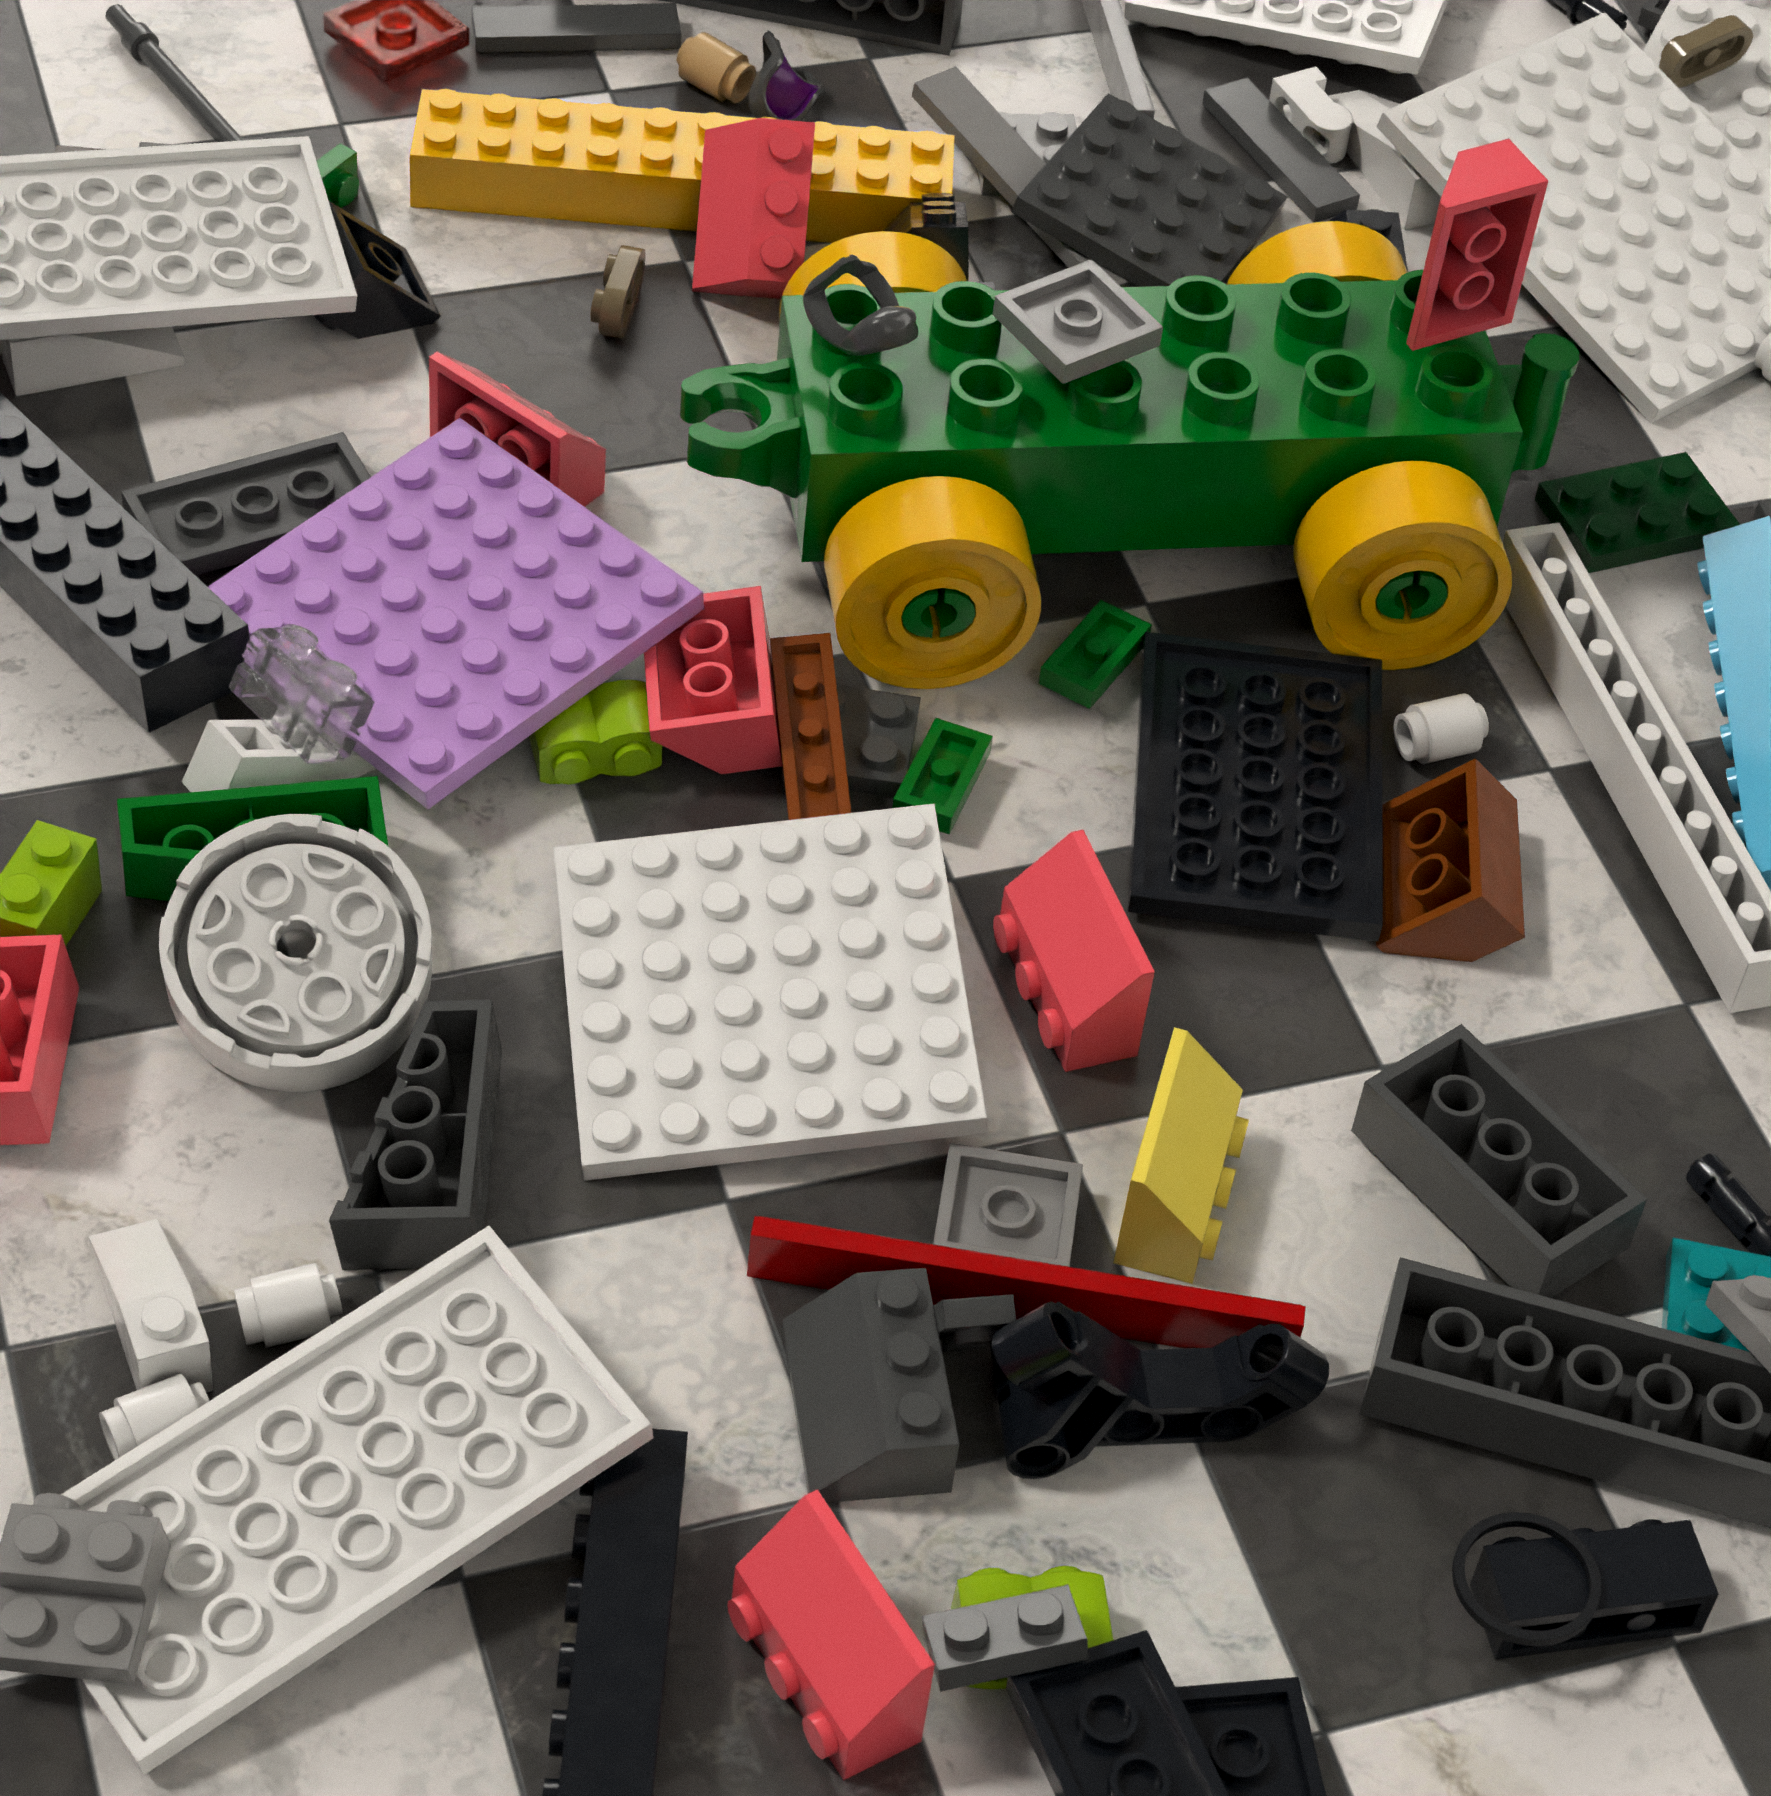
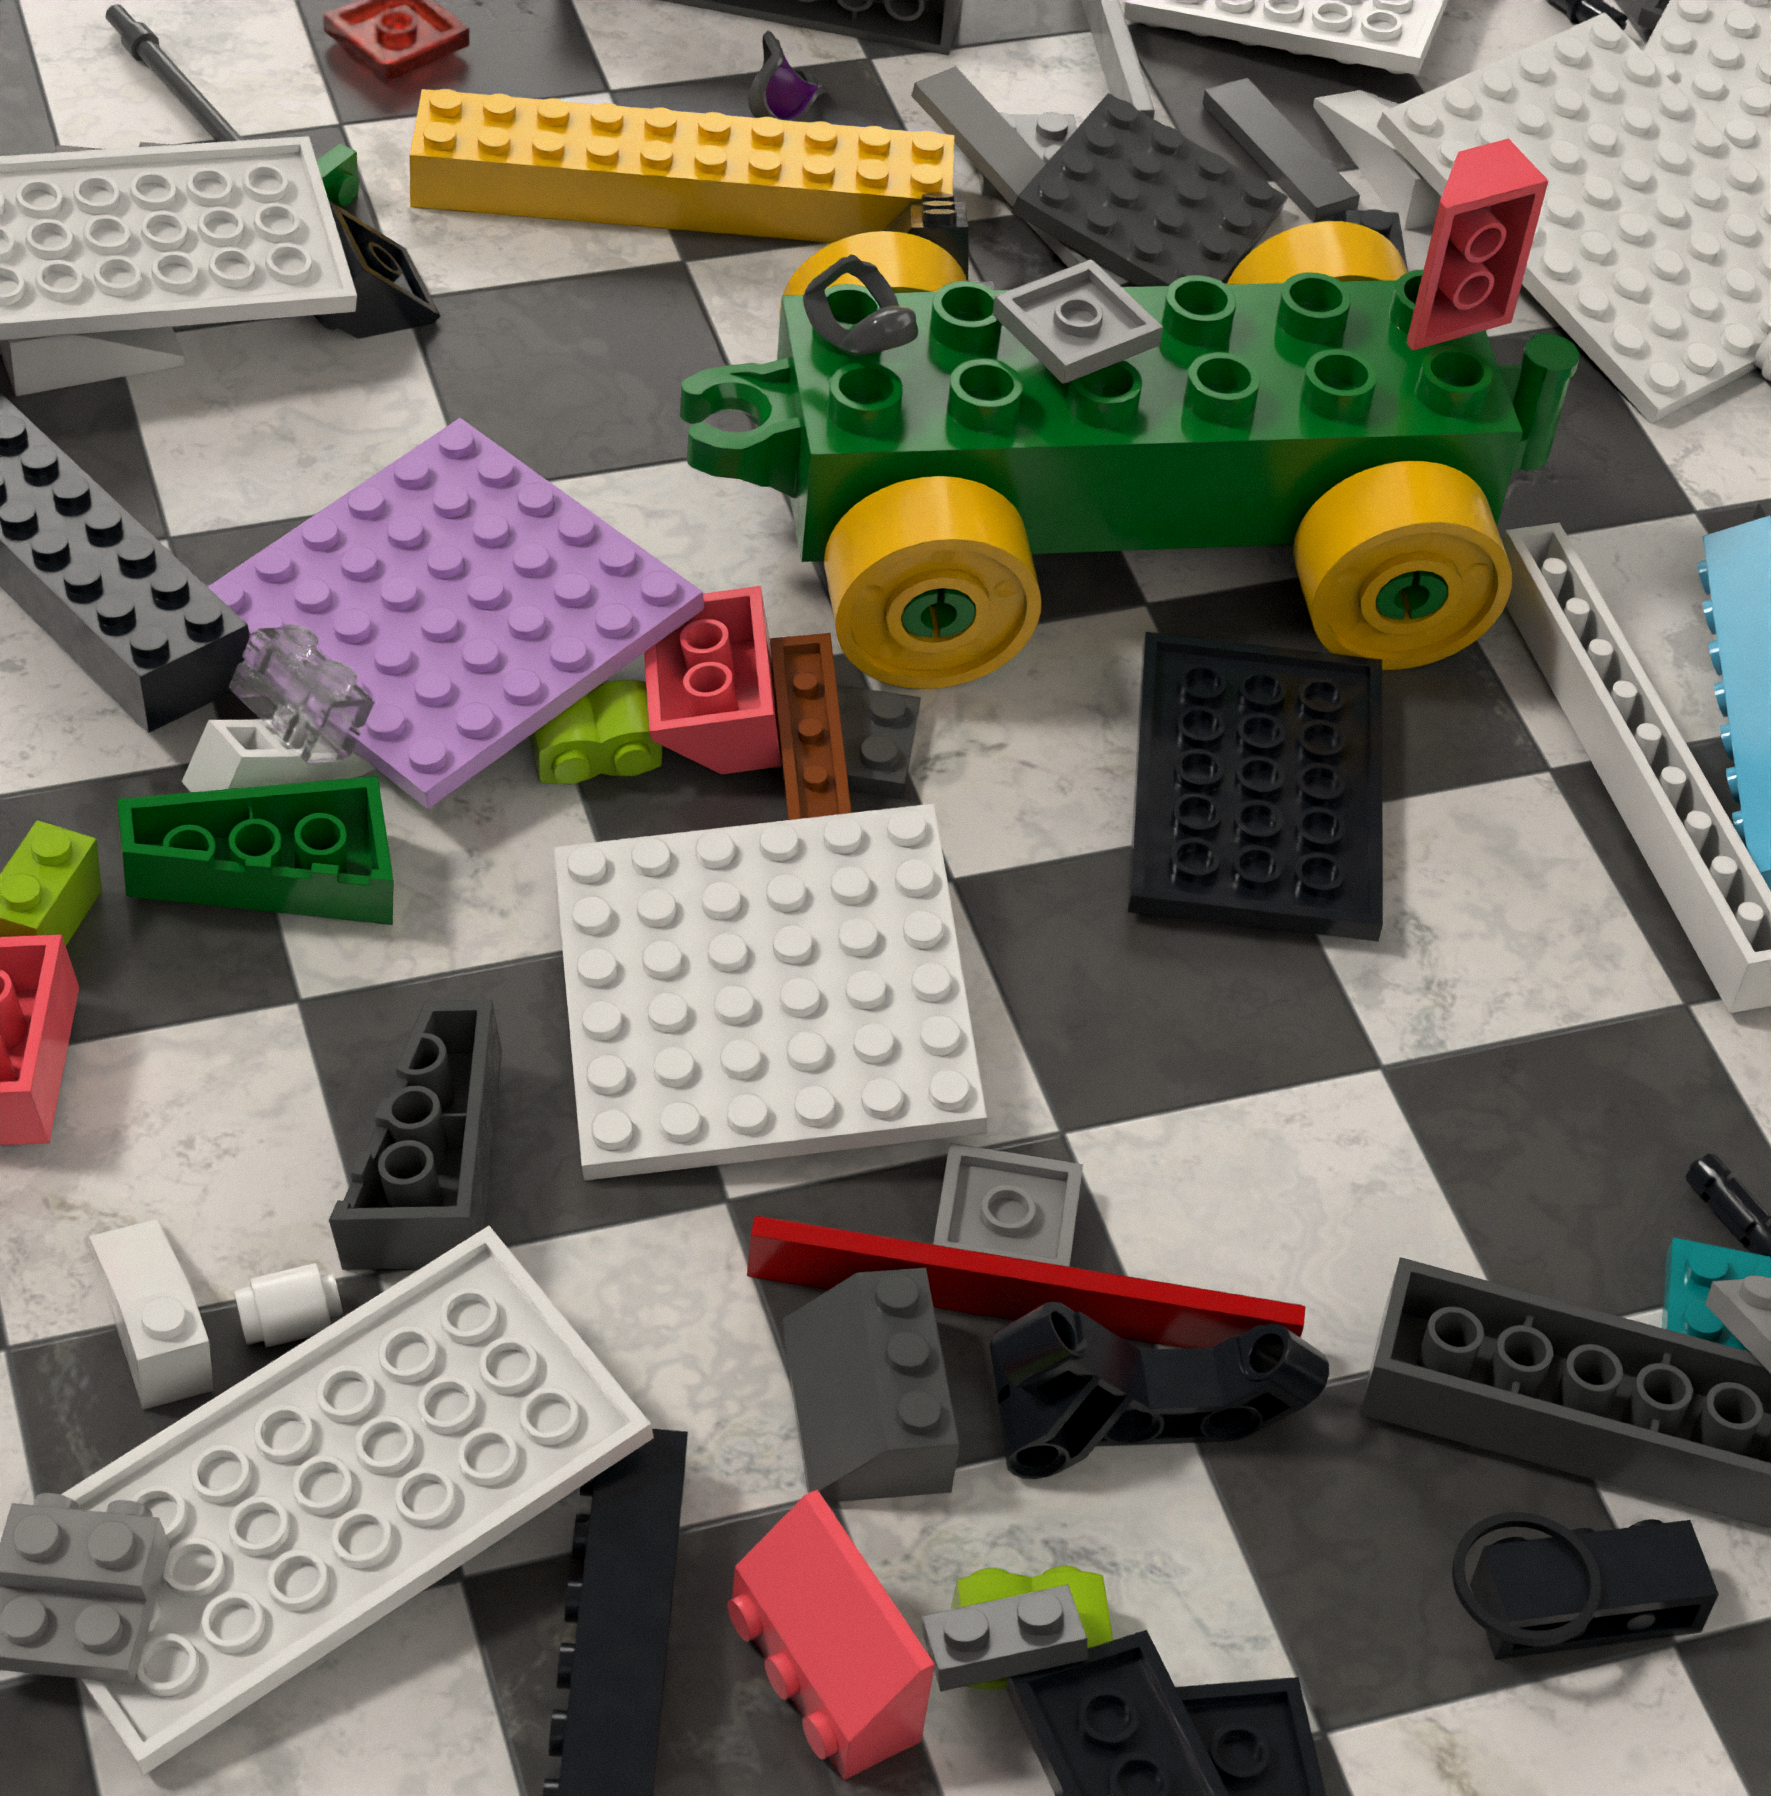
white brick [99,1373,210,1460] -> none
dark grey plate [121,432,371,576] -> none
white brick [159,814,432,1092] -> none
coral slope [429,352,606,507] -> none
dark grey tile [472,3,681,53] -> none
dark tan plate [590,245,646,339] -> none
tan brick [677,32,756,103] -> none
coral slope [692,118,815,299] -> none
green plate [892,718,993,835] -> none
dark grey plate [933,1294,1016,1352] -> none
coral slope [993,830,1155,1072] -> none
green plate [1038,600,1152,709] -> none
light yellow slope [1113,1027,1249,1284] -> none
white leg [1269,66,1353,163] -> none
dark grey brick [1351,1024,1648,1298] -> none
dark orange slope [1376,758,1525,962] -> none
white brick [1393,693,1489,764] -> none
dark green plate [1535,452,1740,573] -> none
dark tan plate [1659,15,1753,88] -> none

